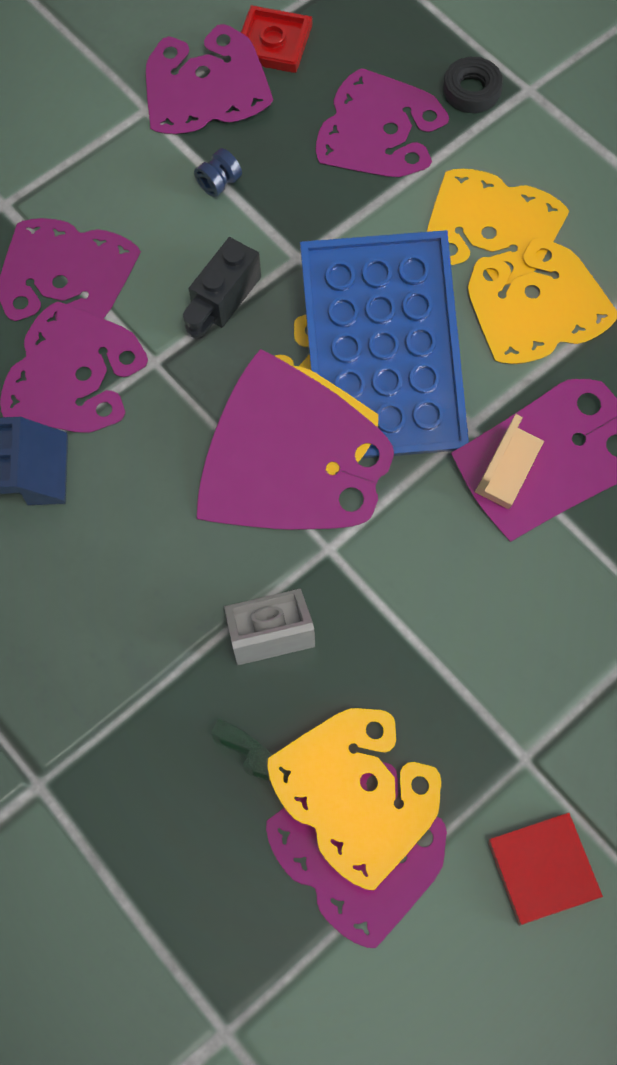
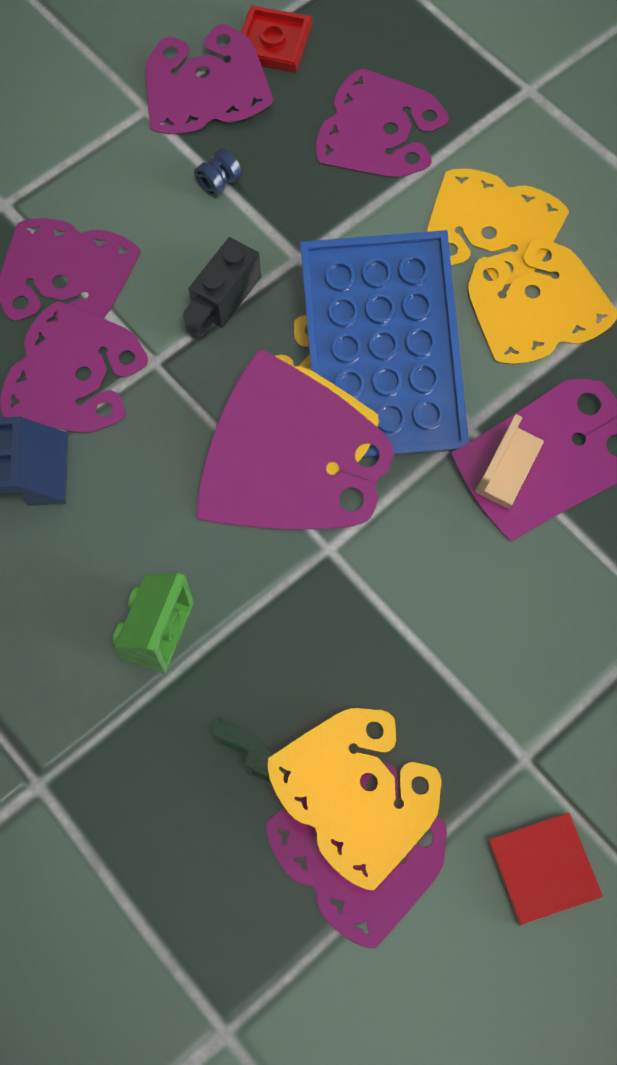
light grey slope [224,589,315,665] -> none
black tyre [443,56,503,113] -> none
none -> bright green slope [113,573,194,674]

